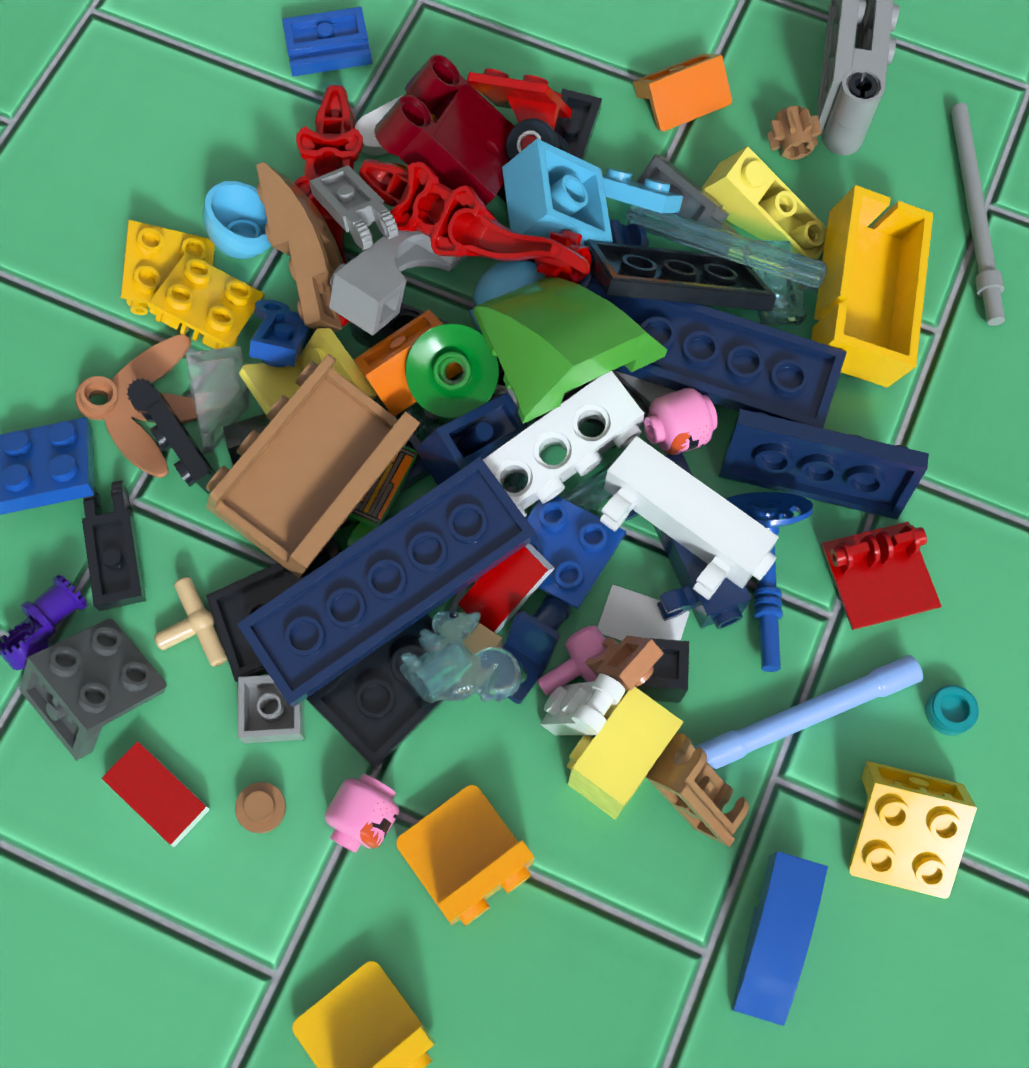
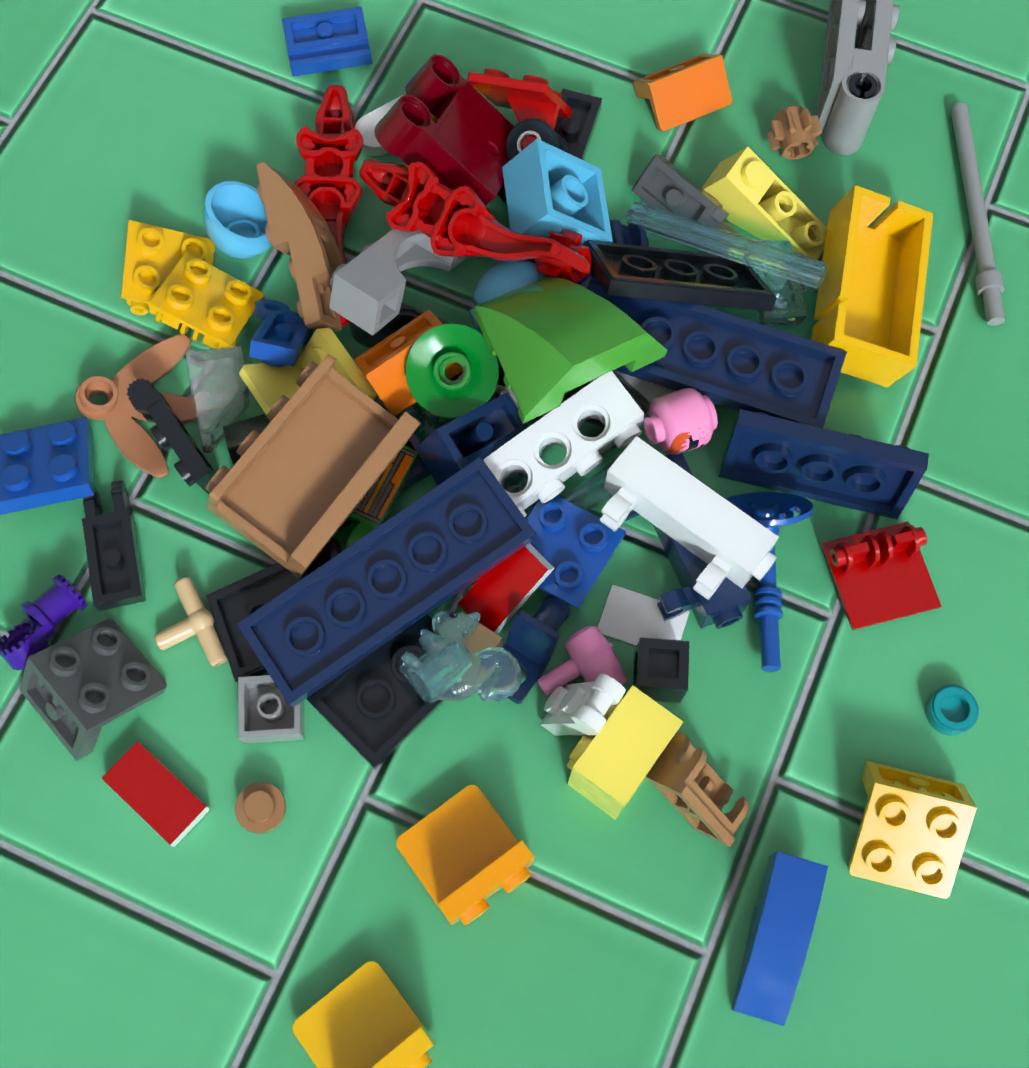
light grey hinge [309,165,399,250] -> none
bright pink head [324,773,399,853] -> none
nougat plate [585,635,664,691] -> none
medium azure plate [602,168,683,213] -> none
light blue piece [693,655,923,770] -> none

